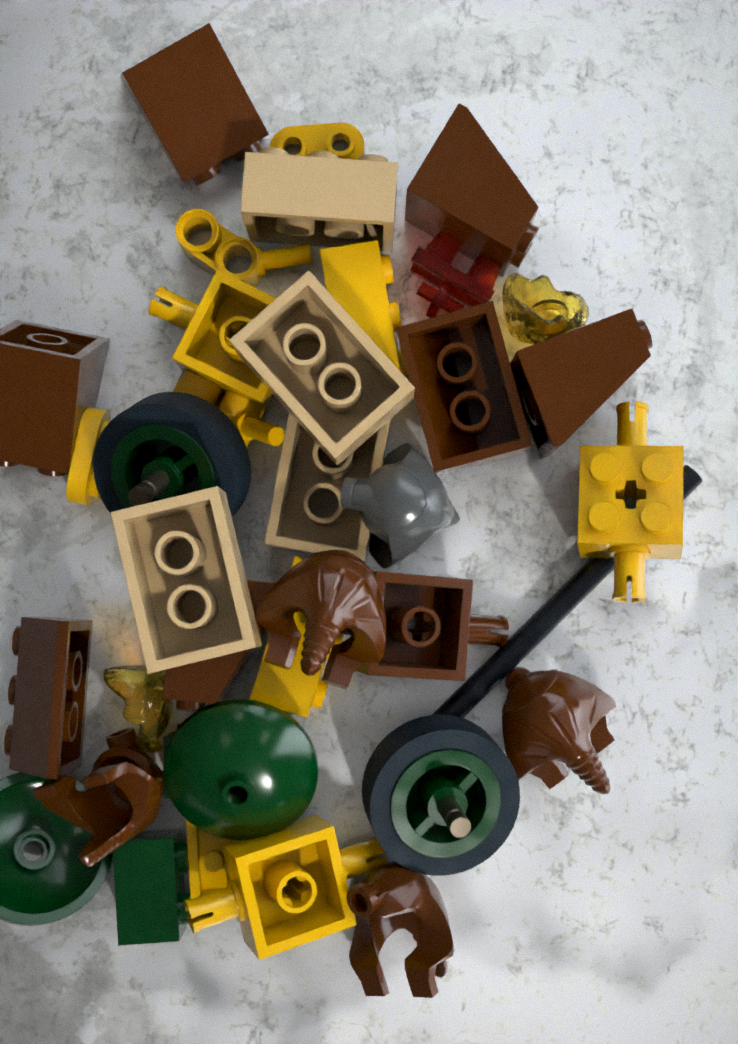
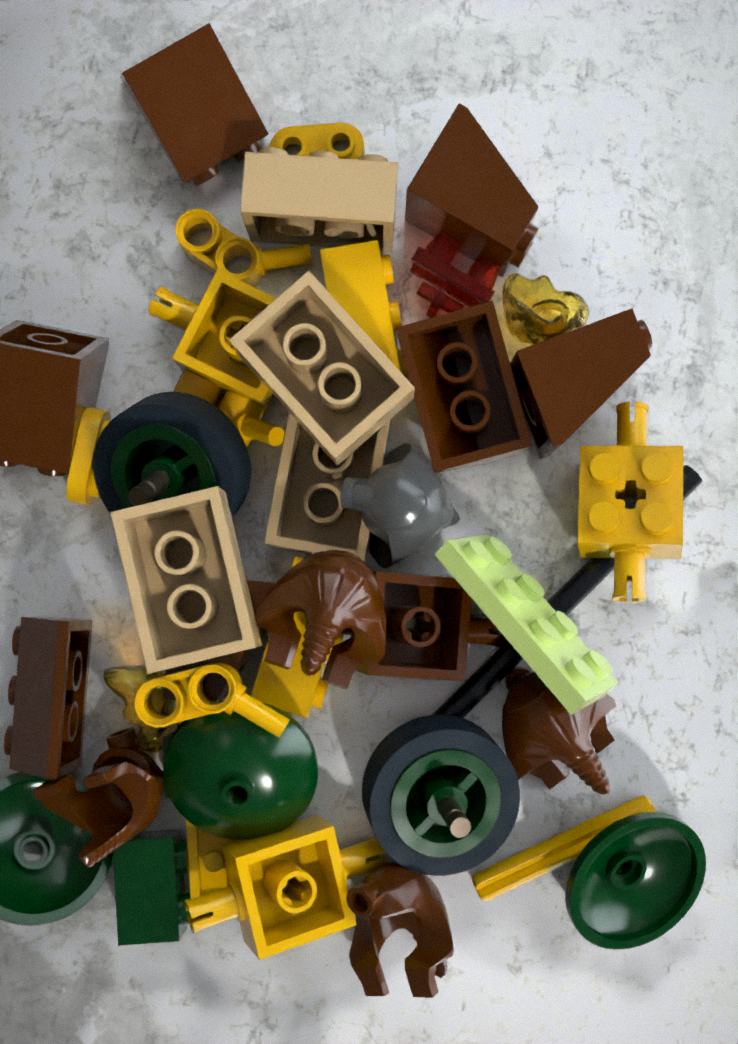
none -> yellow beam [134,662,290,738]
none -> yellowish green plate [434,534,619,715]
none -> yellow axle [472,796,656,901]
none -> dark green dish [565,812,706,950]

